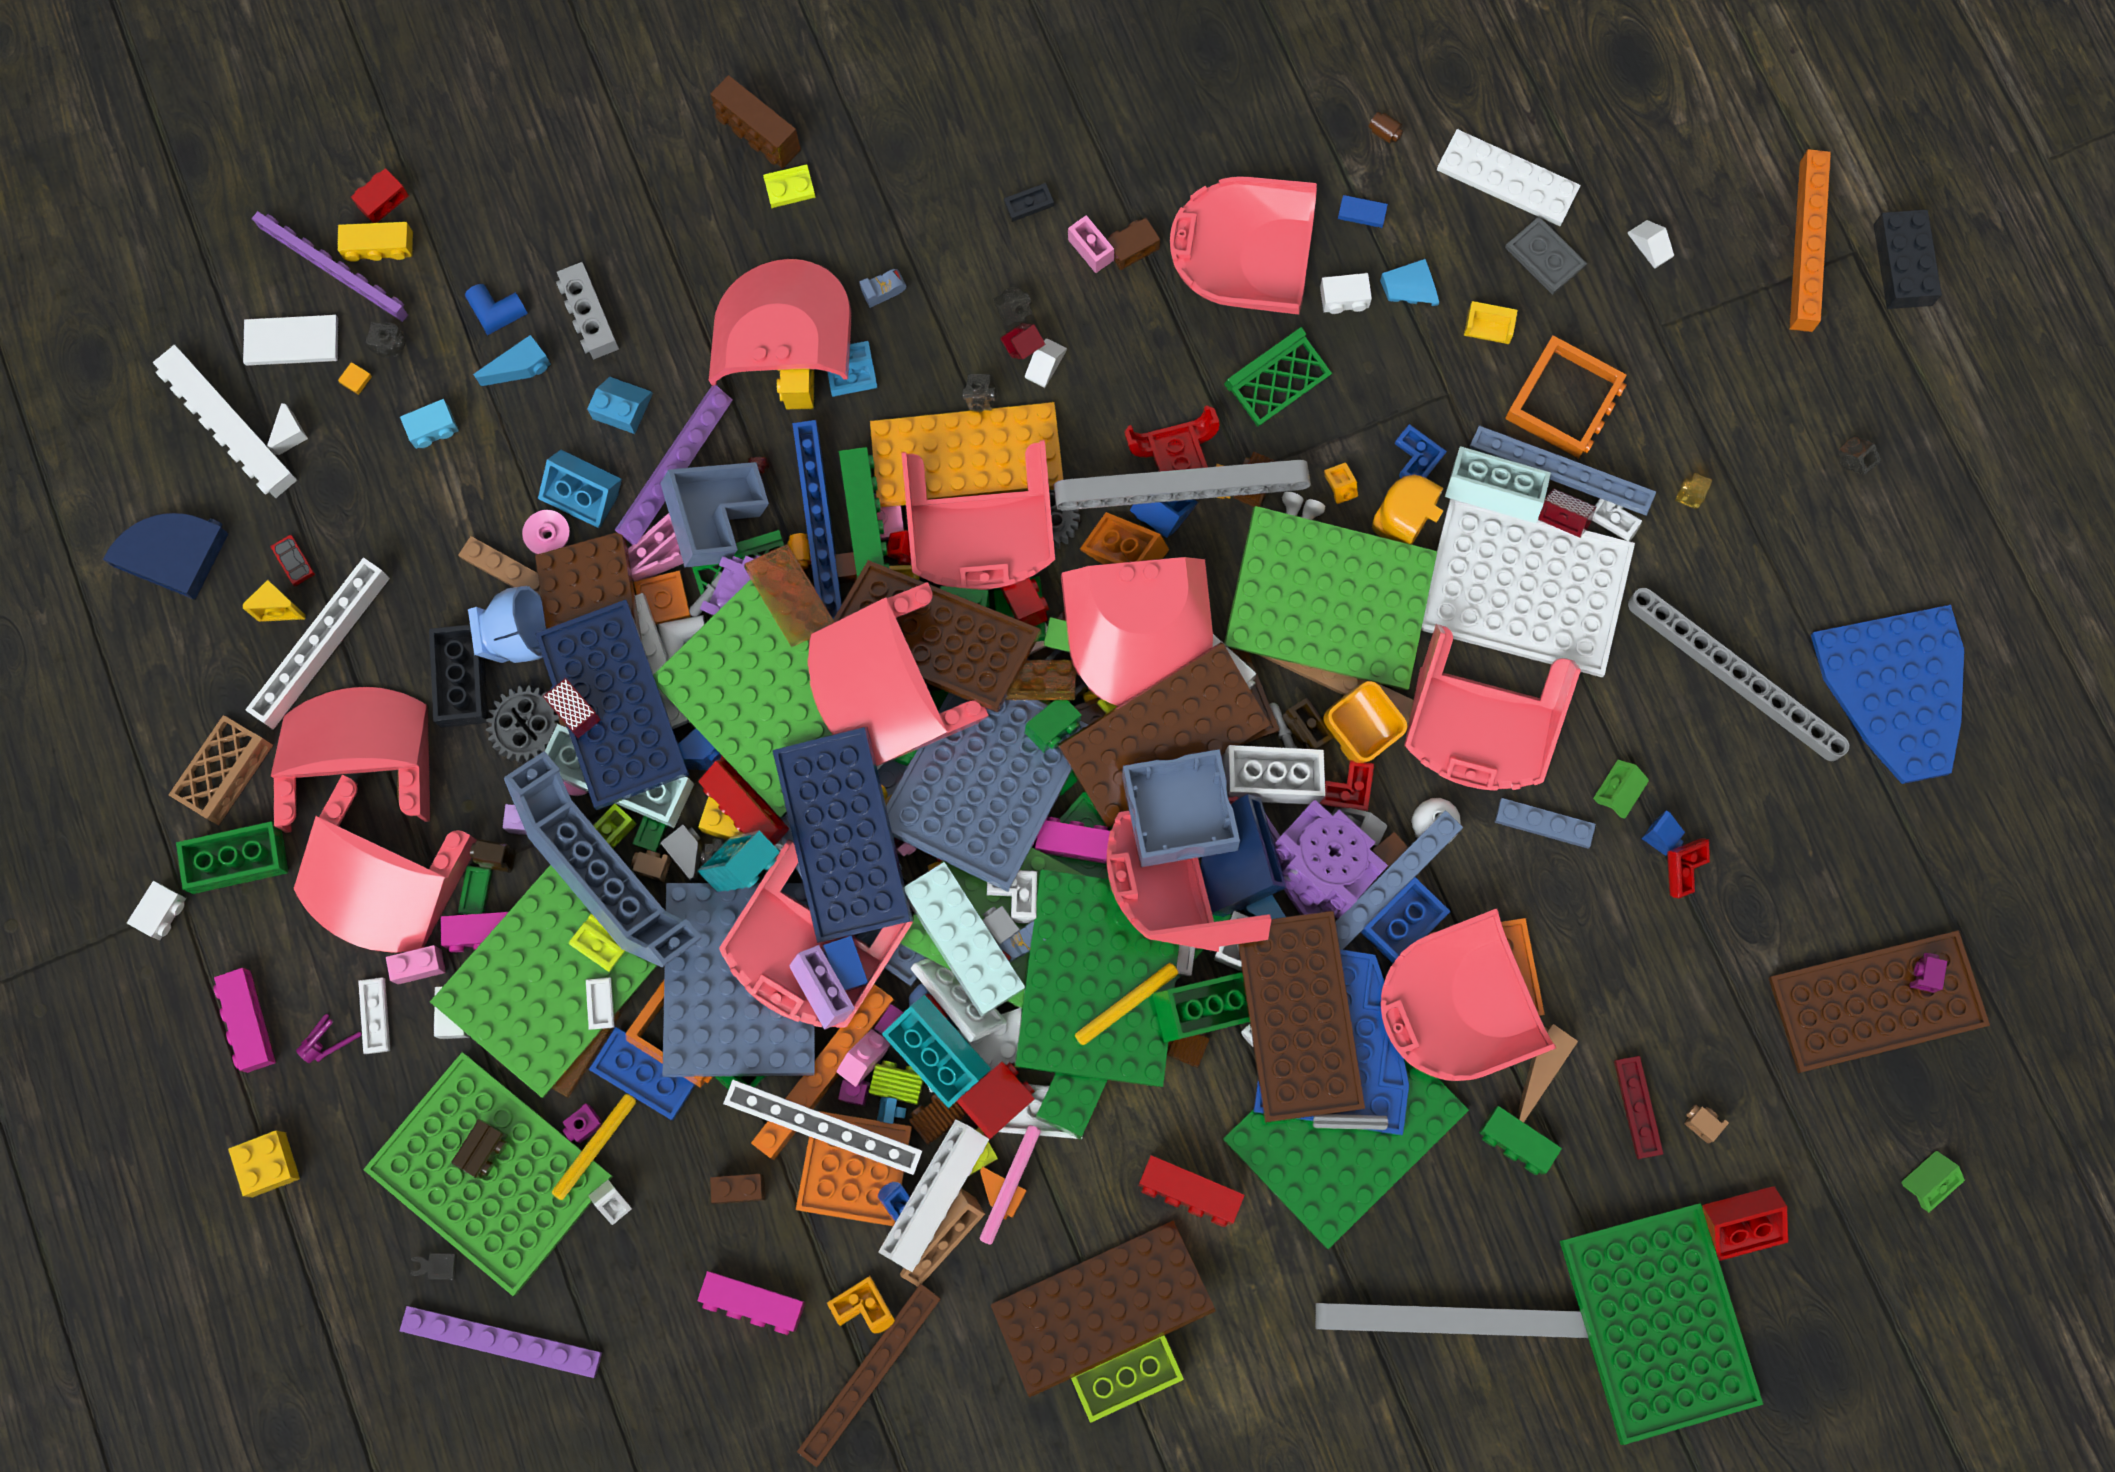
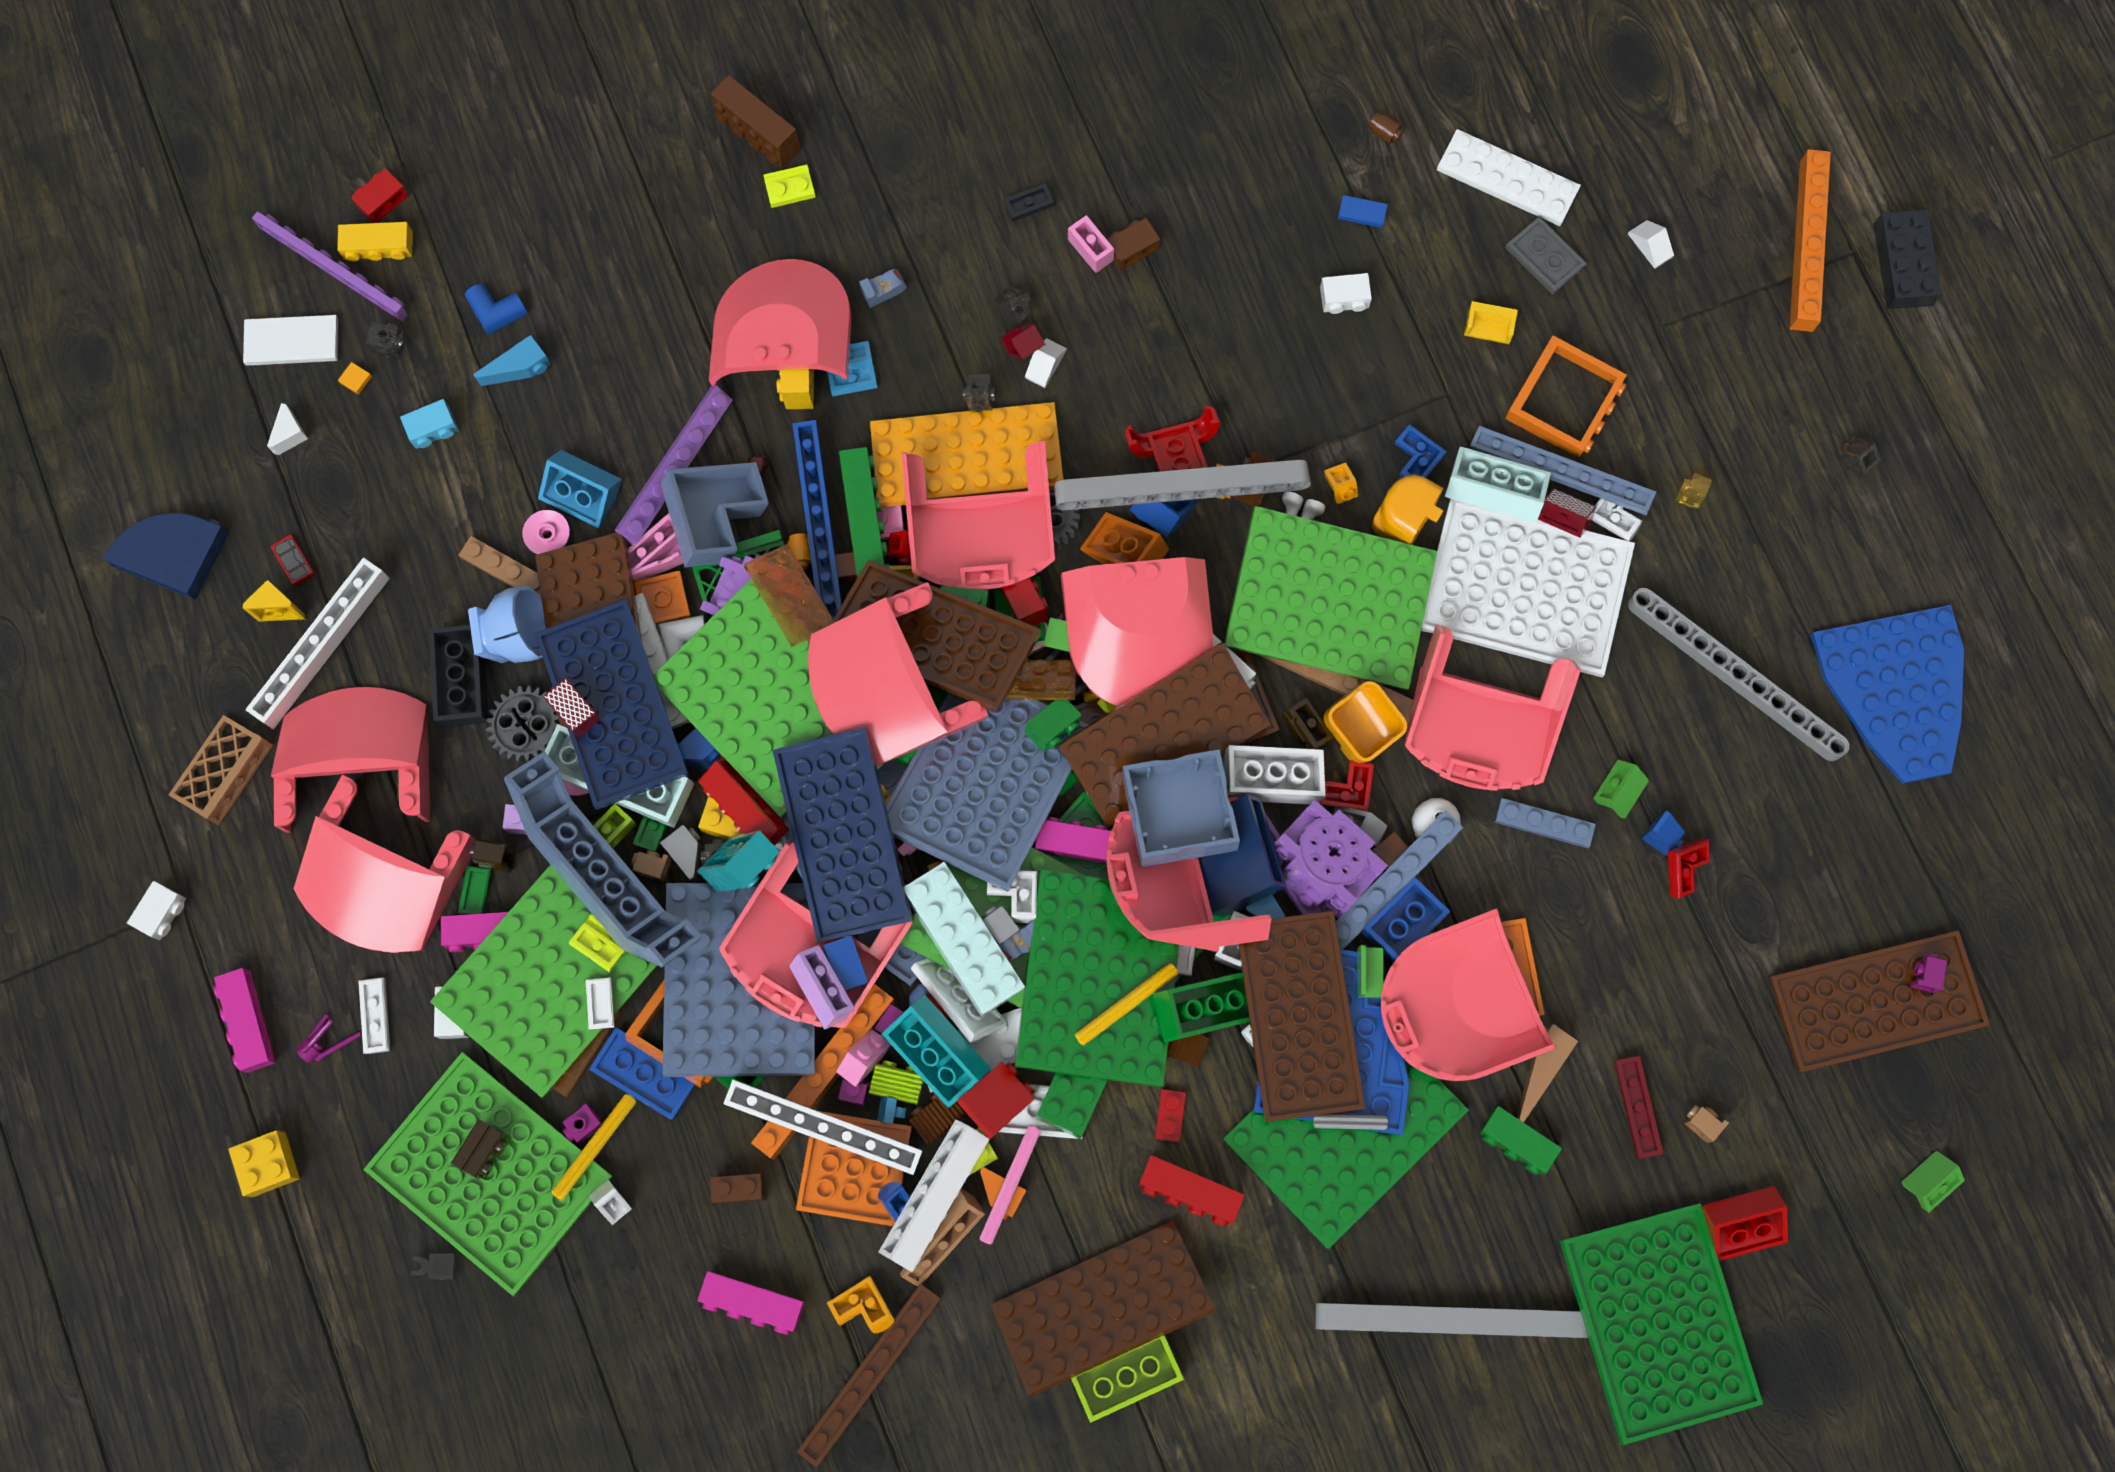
white brick [153,345,297,498] -> none
green brick [176,822,288,894] -> none
bright pink brick [386,945,446,984] -> none
medium lavender plate [400,1306,602,1378] -> none
light grey brick [556,262,619,360] -> none
dark azure slope [587,377,653,434] -> none
light grey piece [689,571,722,617] -> none
coral windscreen [1170,177,1317,315] -> none
green fence [1224,327,1332,427] -> none
light grey piece [1269,703,1298,749] -> none
dark azure slope [1380,259,1439,306] -> none
none -> red plate [1155,1089,1186,1143]
none -> bright green panel [1357,945,1383,999]

